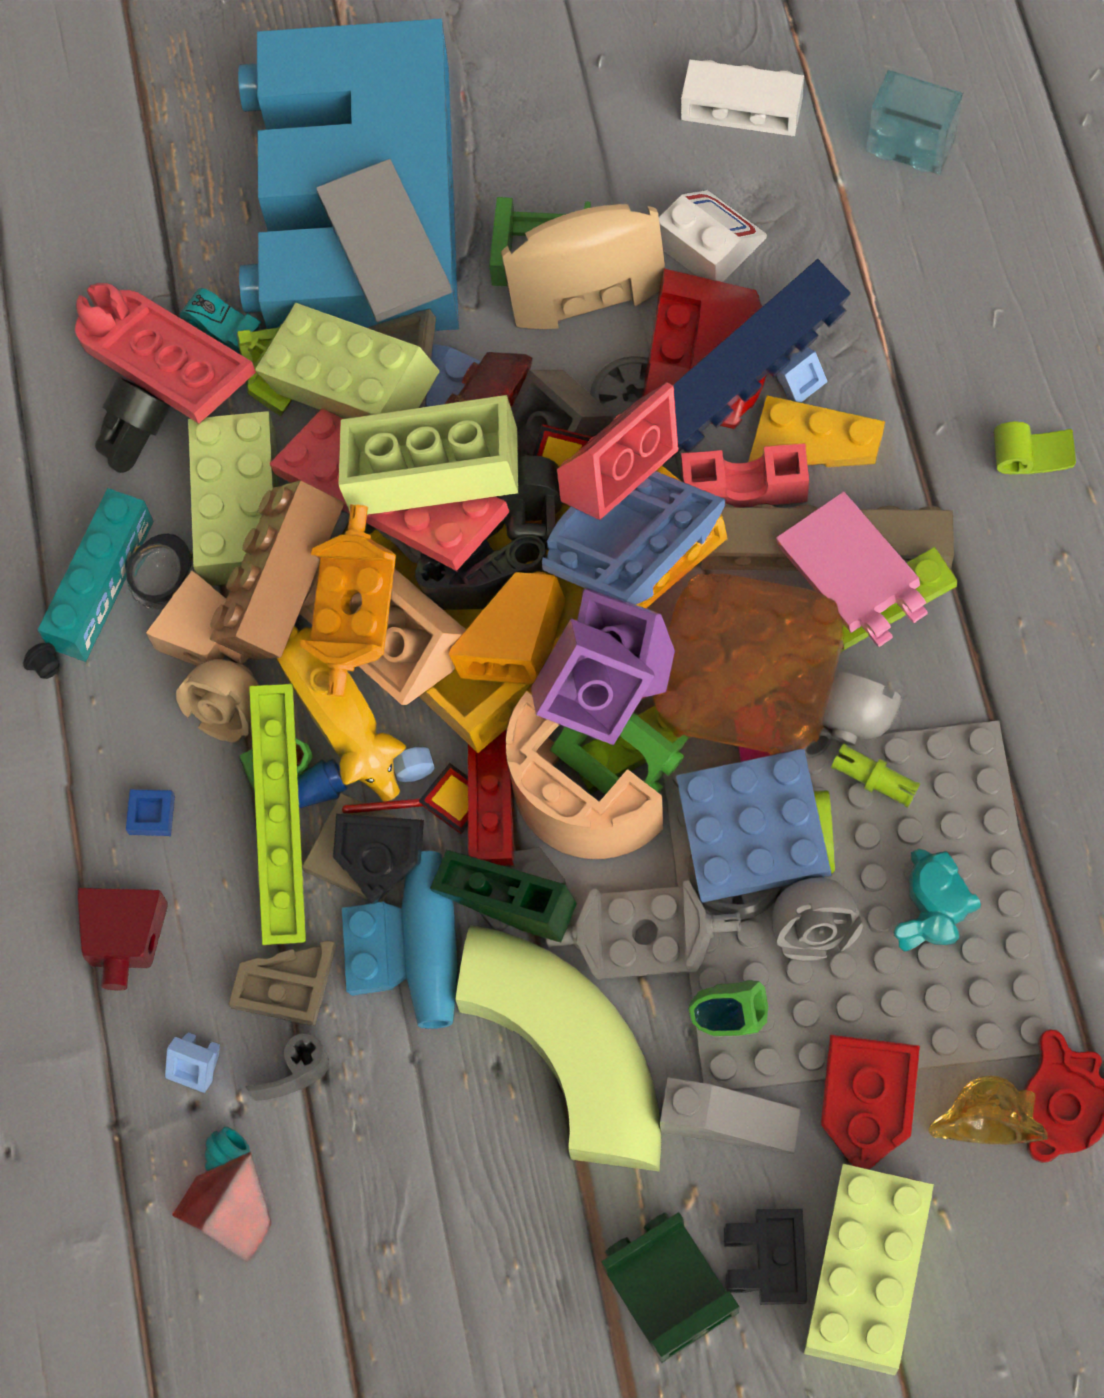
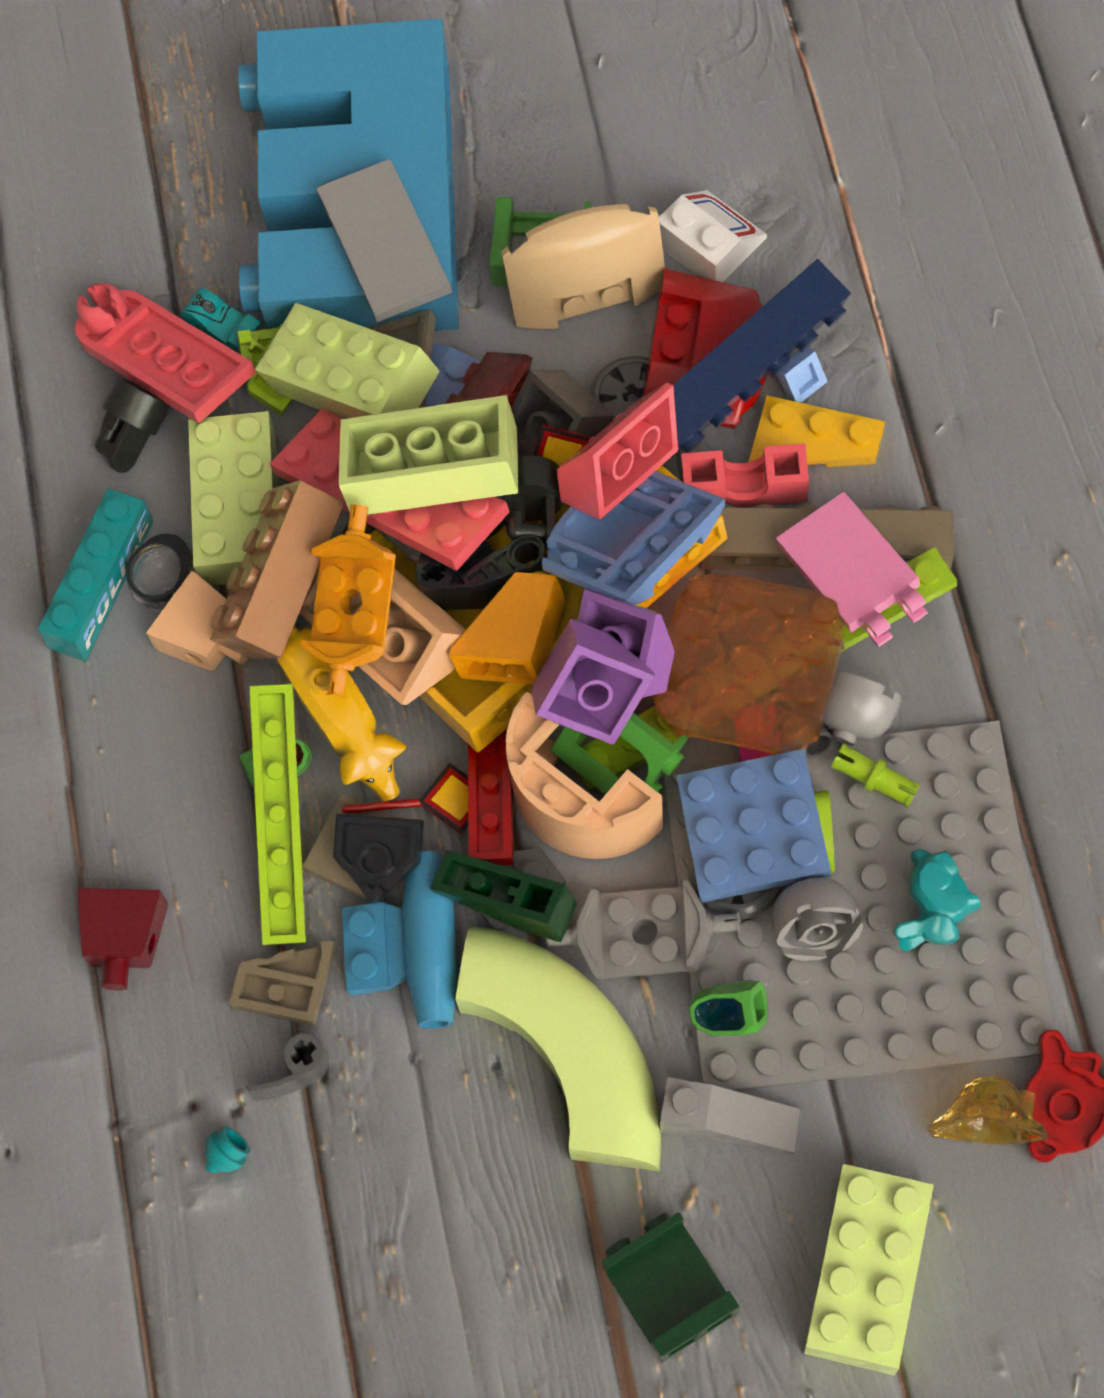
black piece [23,643,60,679] -> none
blue plate [126,789,175,836] -> none
light blue tile [165,1033,220,1093] -> none
clear red slope [172,1151,272,1262] -> none
tan cylinder [176,659,259,742] -> none
blue cone [297,759,348,808] -> none
light blue tile [393,747,435,782] -> none
white brick [681,59,804,136] -> none
black plate [723,1208,808,1305] -> none
red tile [821,1035,920,1170] -> none
clear light blue piece [867,70,963,175] -> none
lime panel [993,421,1076,475] -> none

